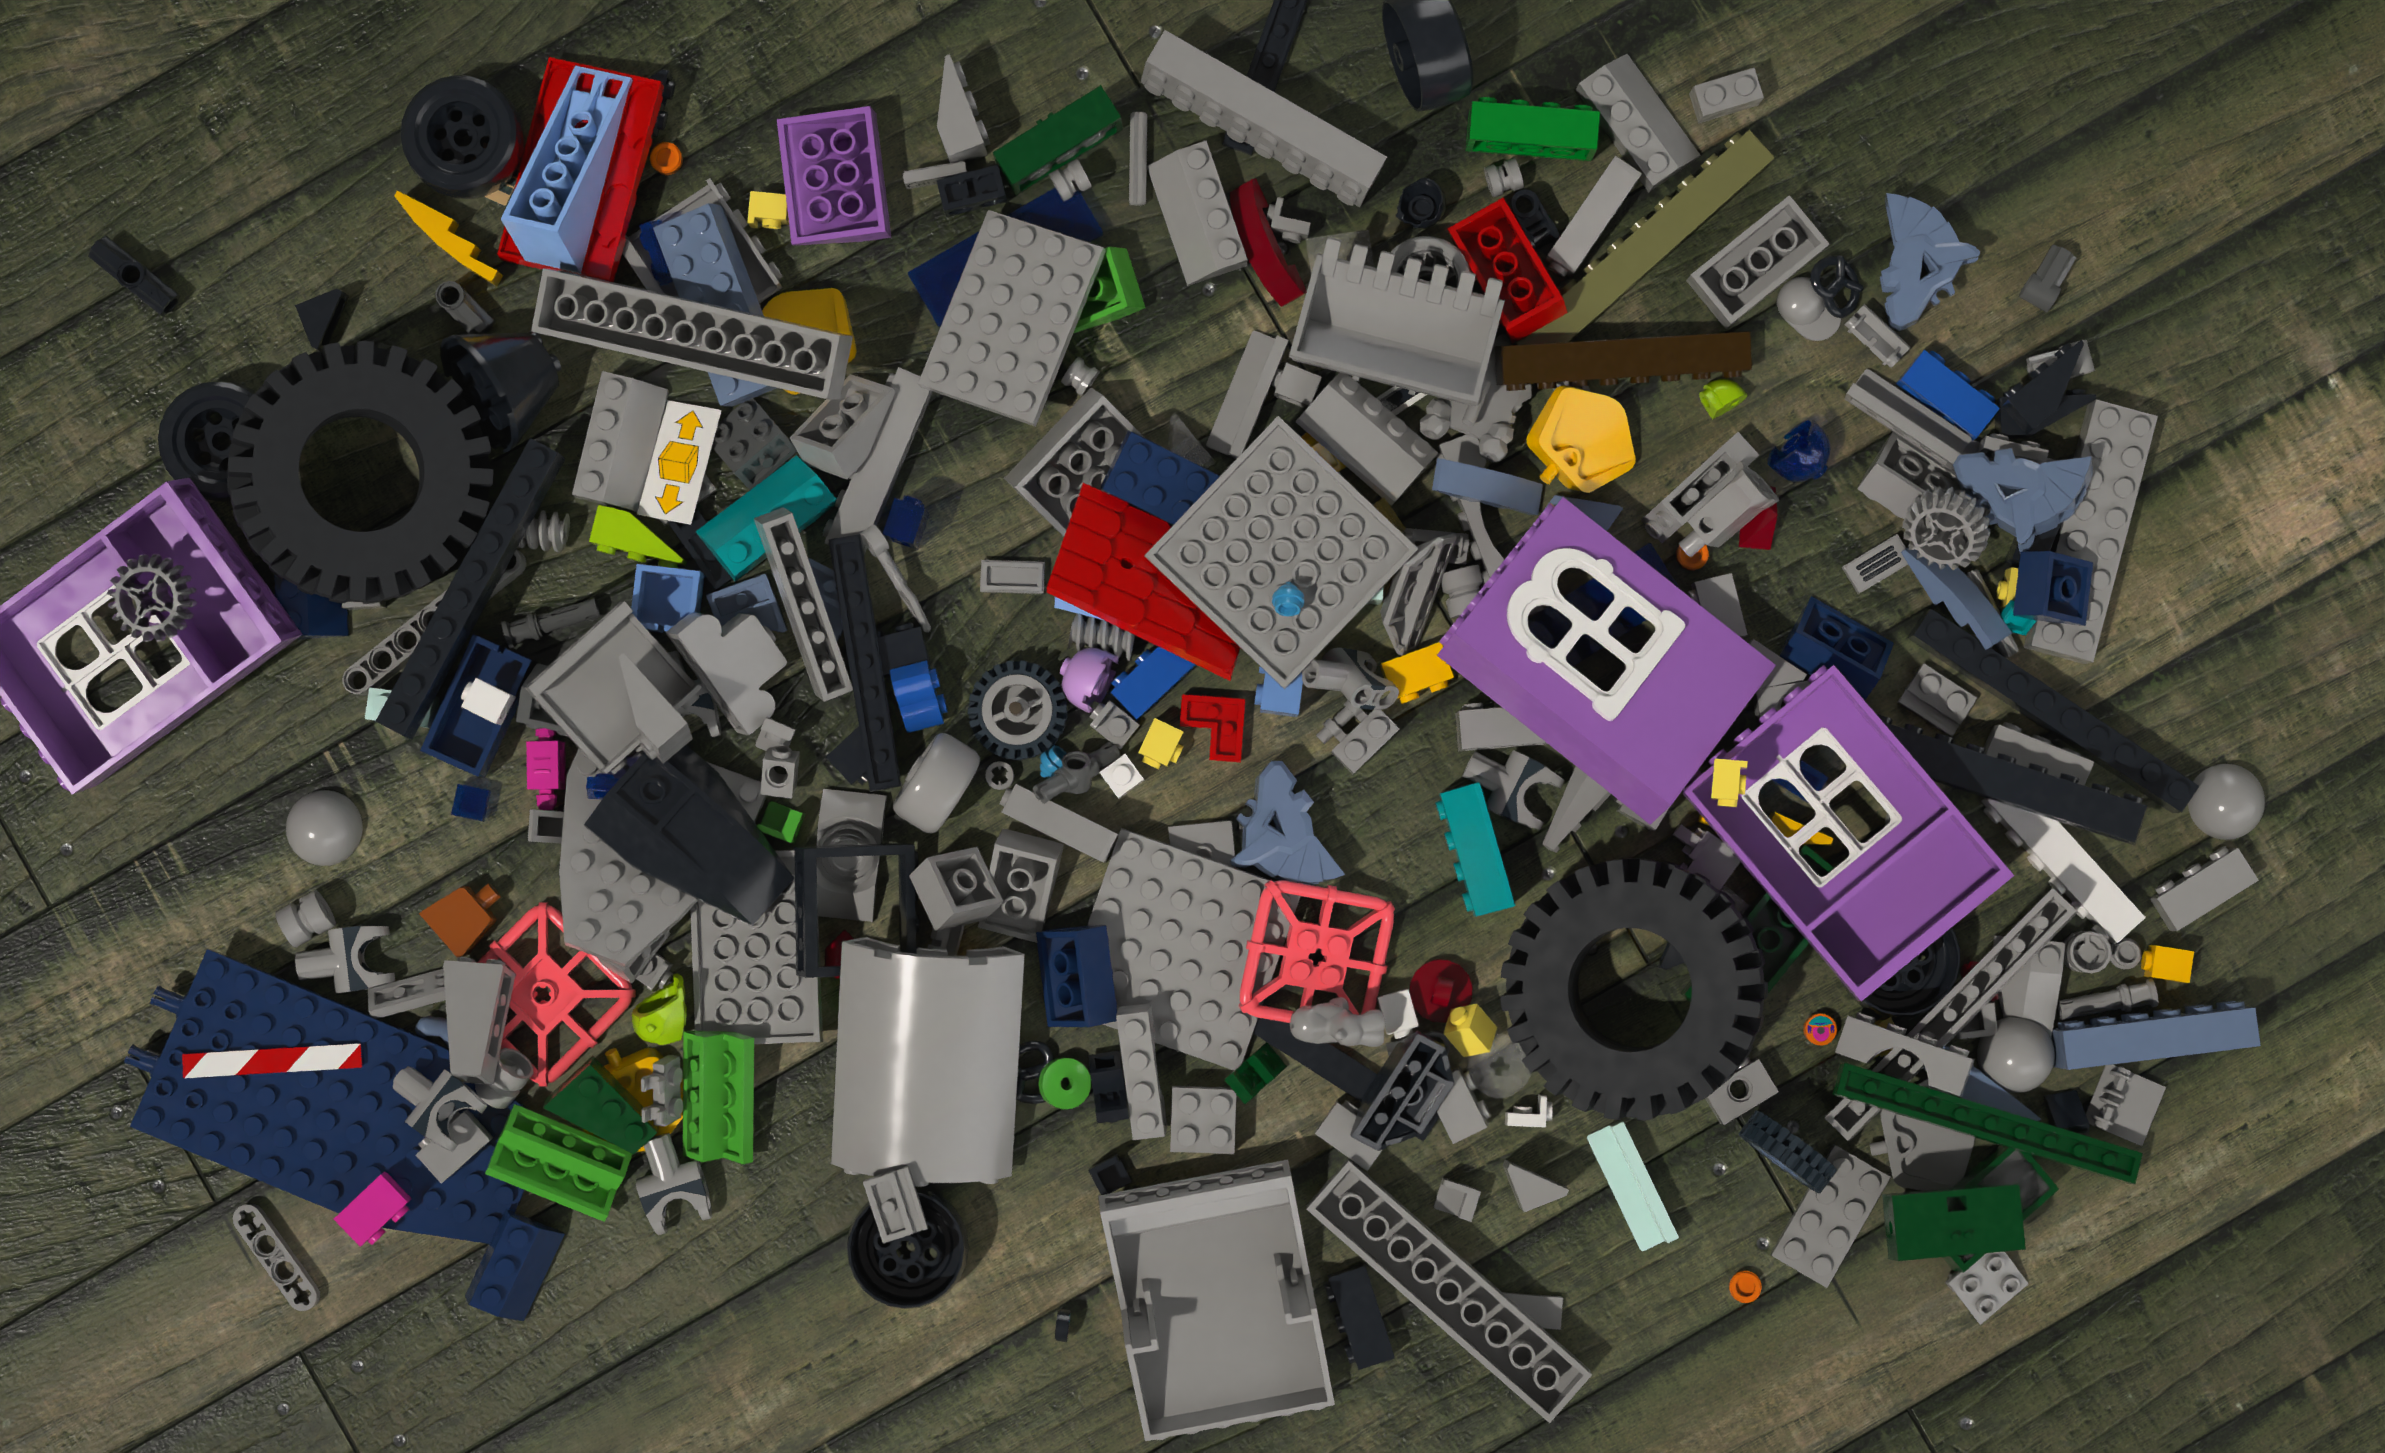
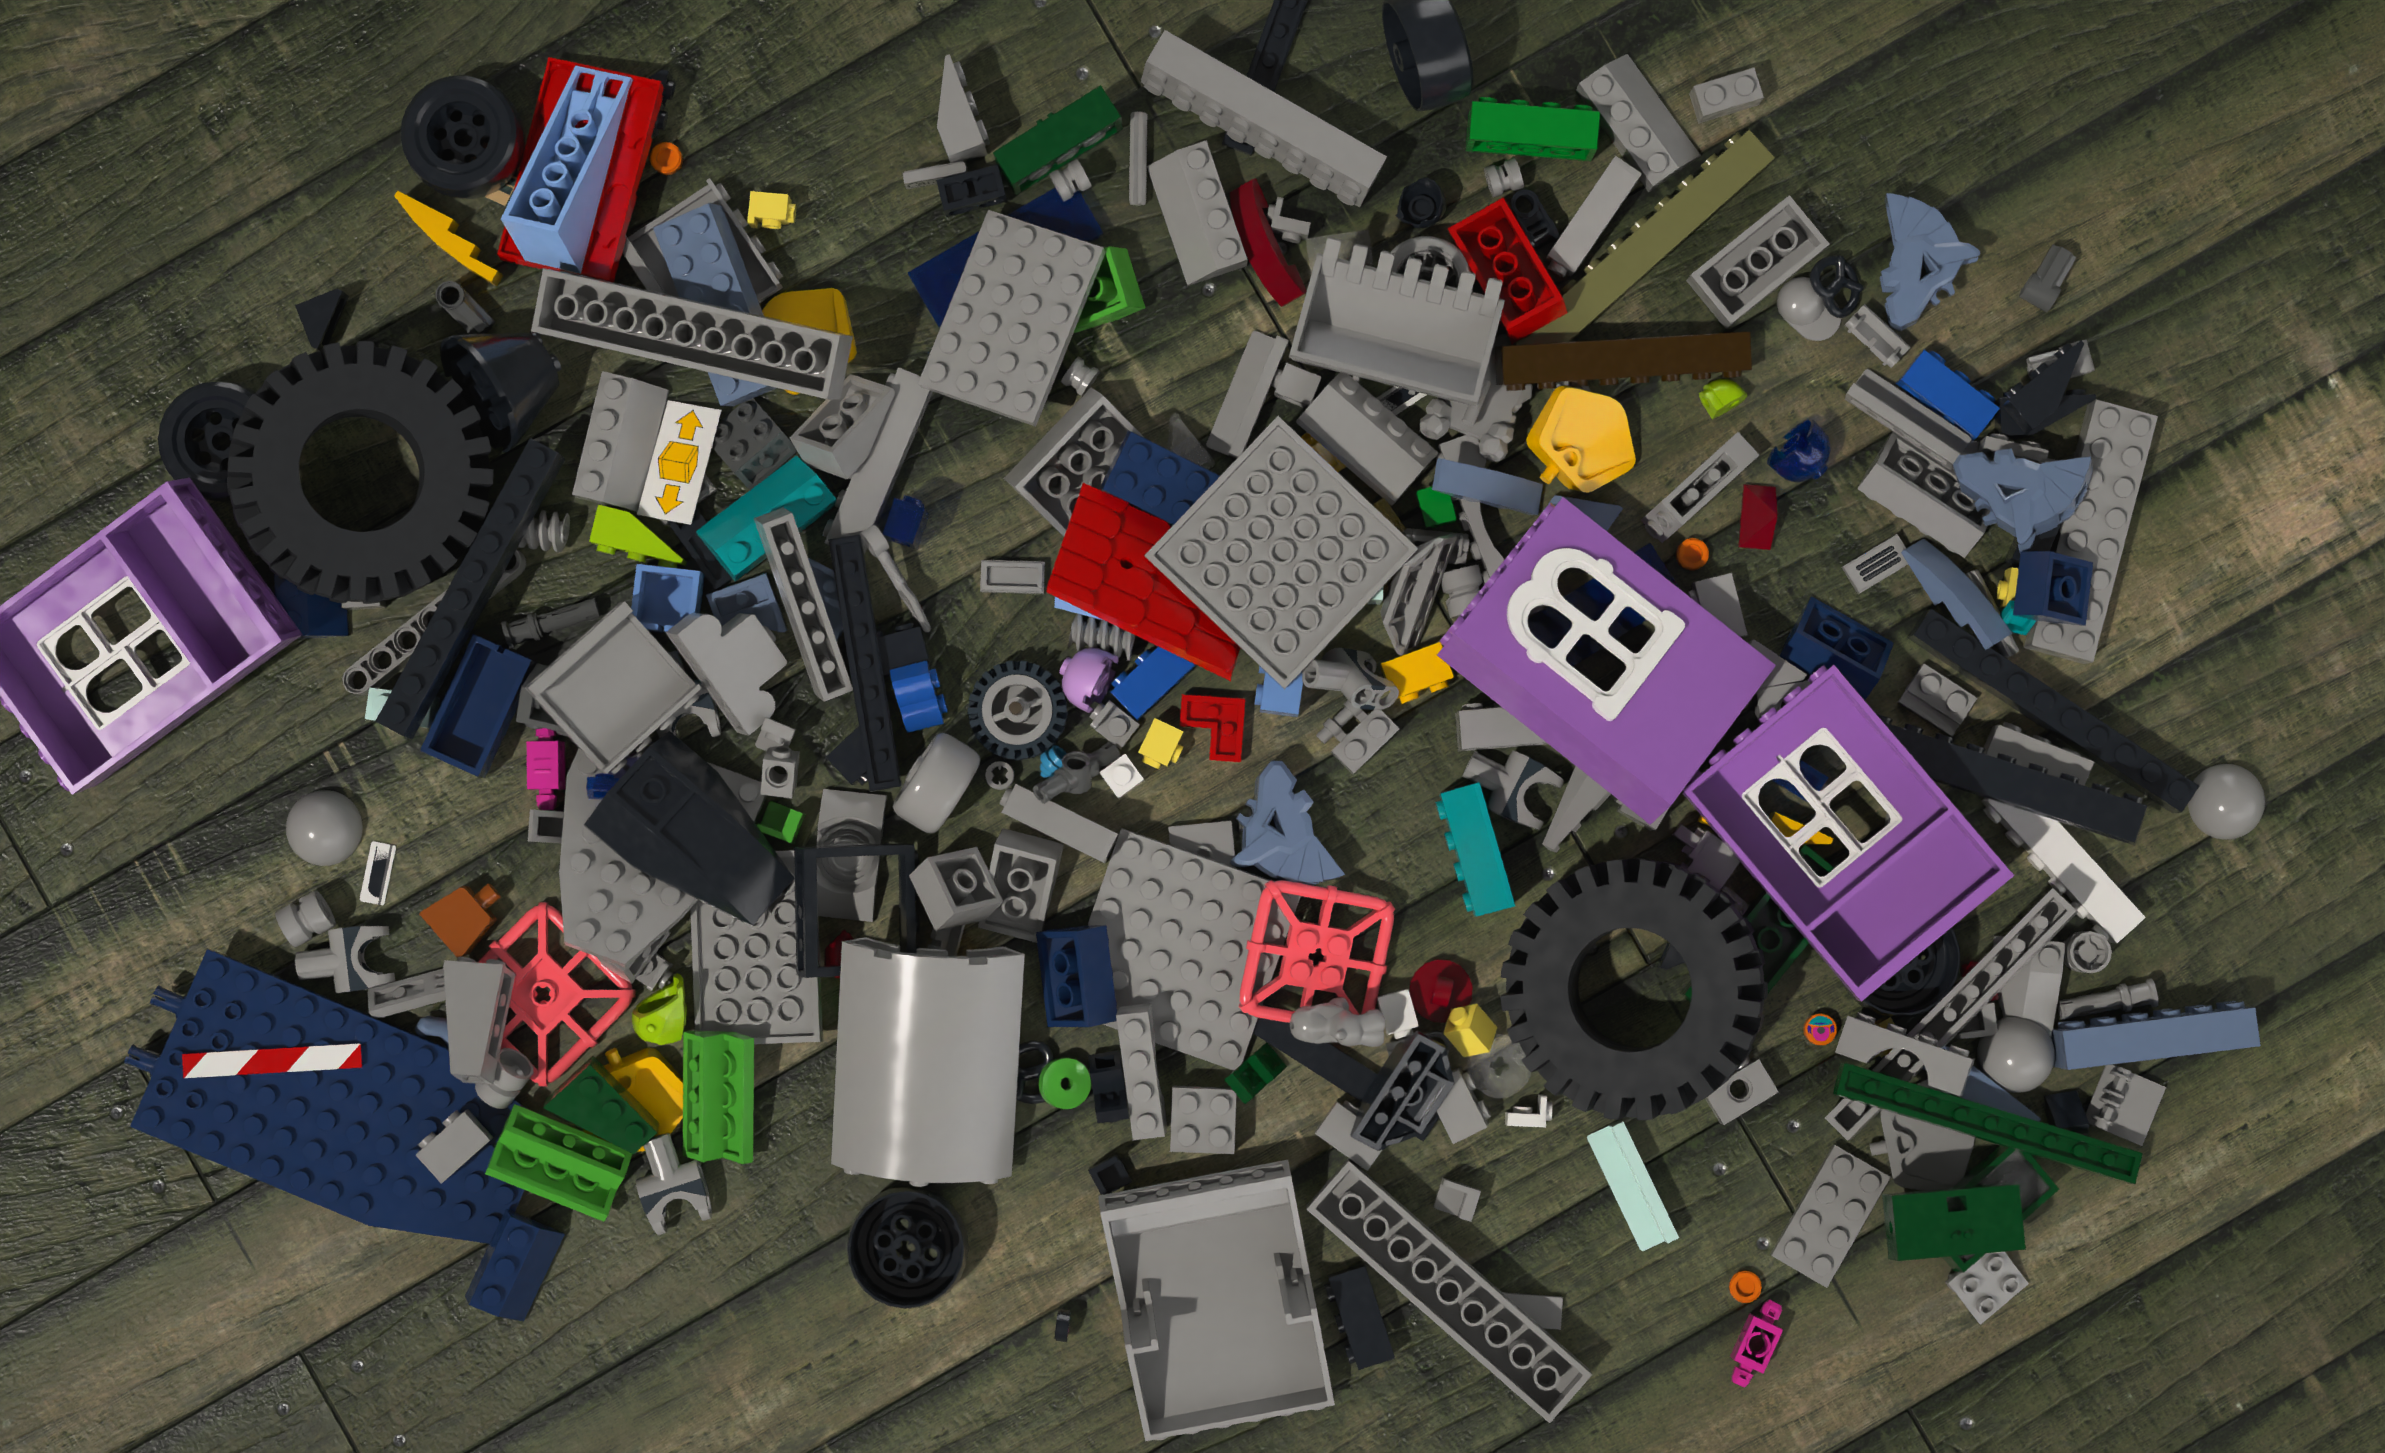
black piece [88,235,180,317] -> none
dark grey gear [107,554,198,642] -> none
light grey beam [233,1203,320,1311] -> none
dark pink brick [334,1171,412,1247] -> none
light grey connector [393,1066,487,1152] -> none
clear blue plate [451,784,491,822] -> none
white brick [461,678,516,725] -> none
light grey slope [618,653,693,764] -> none
clear blue plate [639,220,674,286] -> none
light grey plate [641,1055,683,1127] -> none
medium lavender slope [777,106,891,245] -> none
light grey plate [863,1166,928,1243] -> none
dark azure plate [1272,582,1305,616] -> none
light grey slope [1503,1160,1569,1212] -> none
light grey piece [1679,461,1779,557] -> none
light yellow brick [1711,759,1748,807] -> none
black wheel [1738,1110,1837,1194] -> none
light grey gear [1902,486,1991,571] -> none
light grey plate [2110,938,2141,969] -> none
yellow brick [2141,945,2194,983] -> none
light grey brick [2149,846,2259,931] -> none
none -> sticker [360,841,396,905]
none -> green panel [1417,486,1457,530]
none -> dark pink piece [1730,1299,1783,1387]

